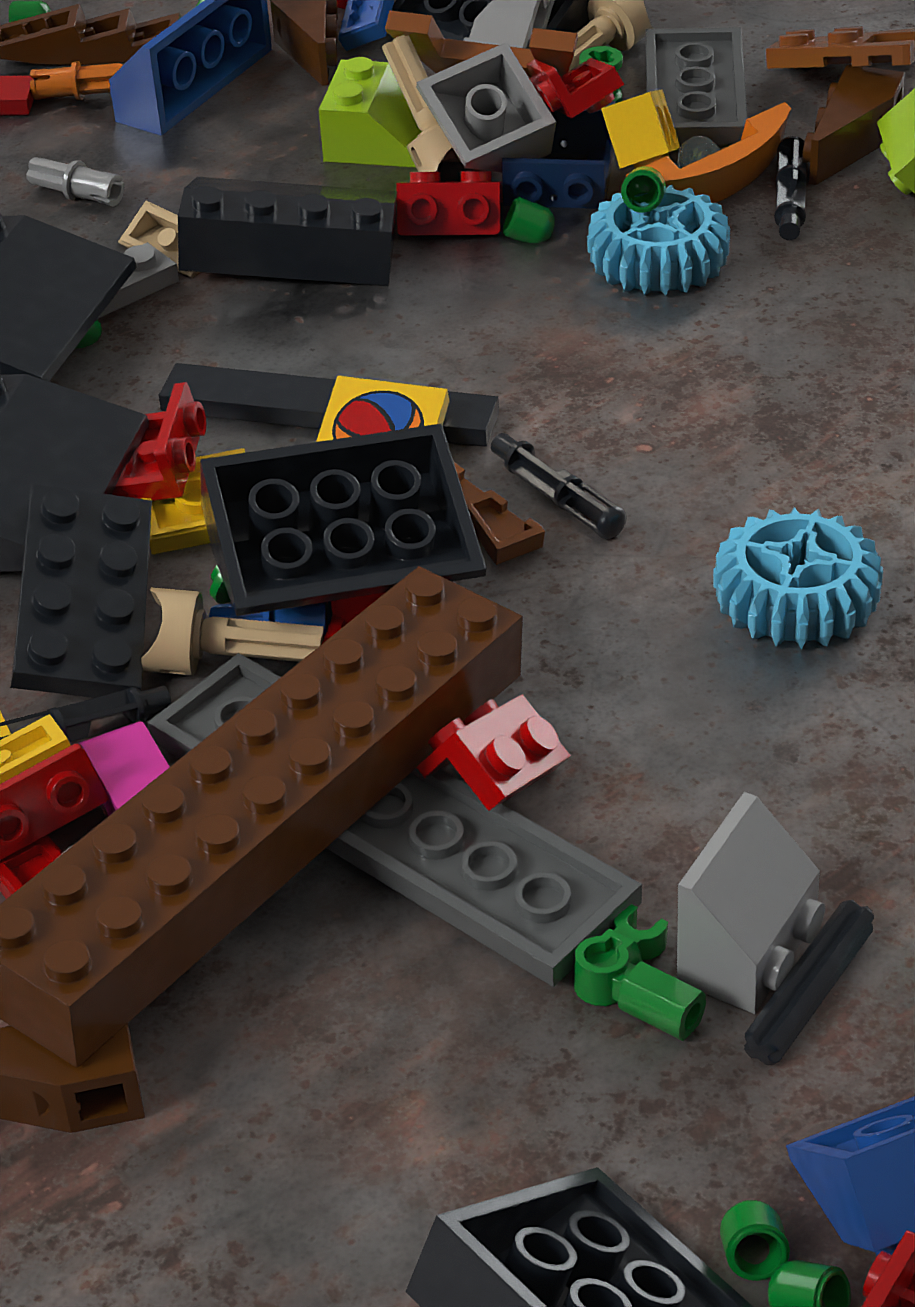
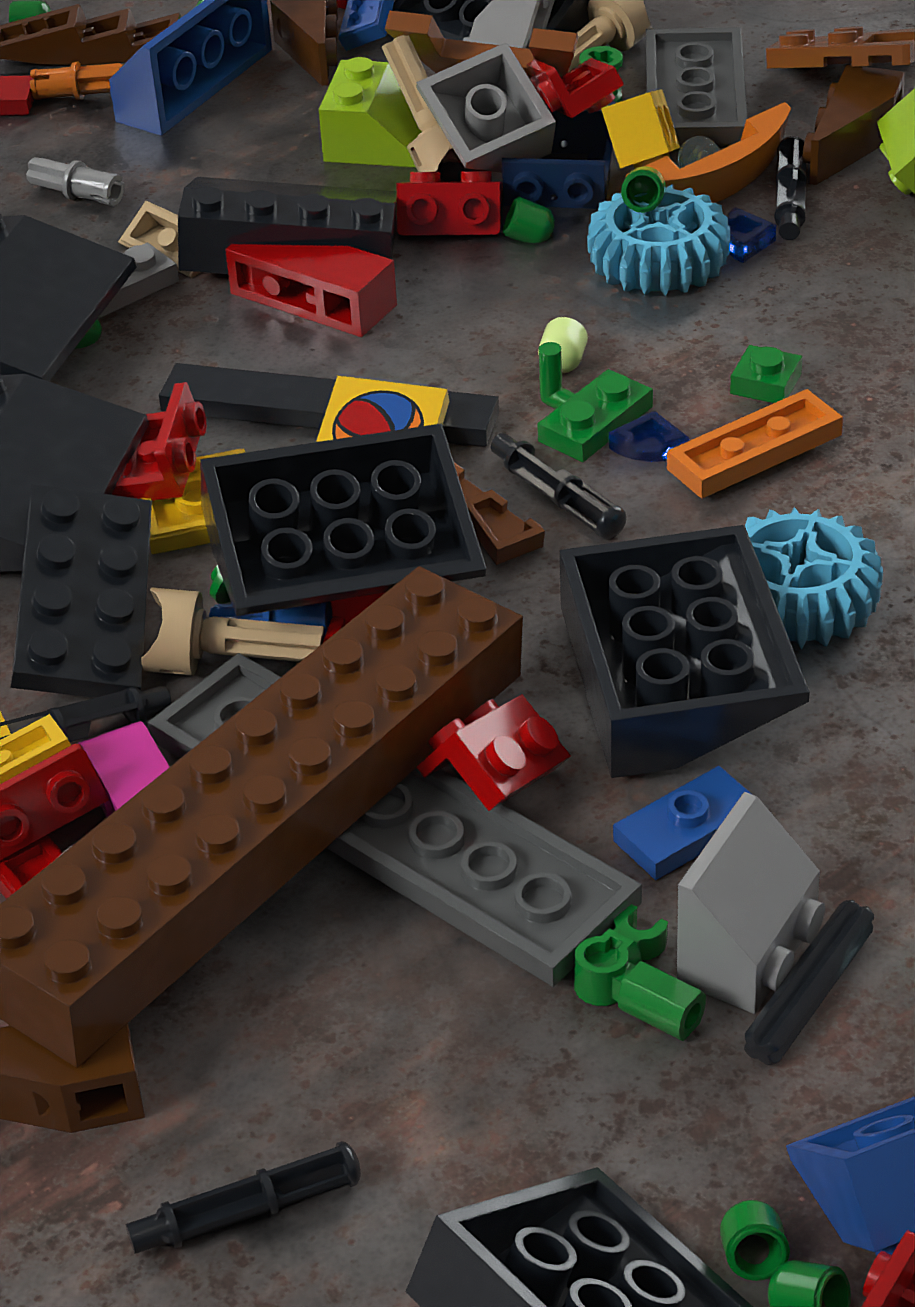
none -> black piece [125,1141,361,1254]
none -> red slope [225,244,397,338]
none -> green plate [537,342,653,463]
none -> yellowish green piece [538,317,588,374]
none -> black slope [559,525,810,778]
none -> clear blue tile [609,411,690,462]
none -> blue plate [613,766,753,880]
none -> orange plate [667,389,843,499]
none -> clear blue tile [727,207,776,263]
none -> green plate [730,345,802,403]

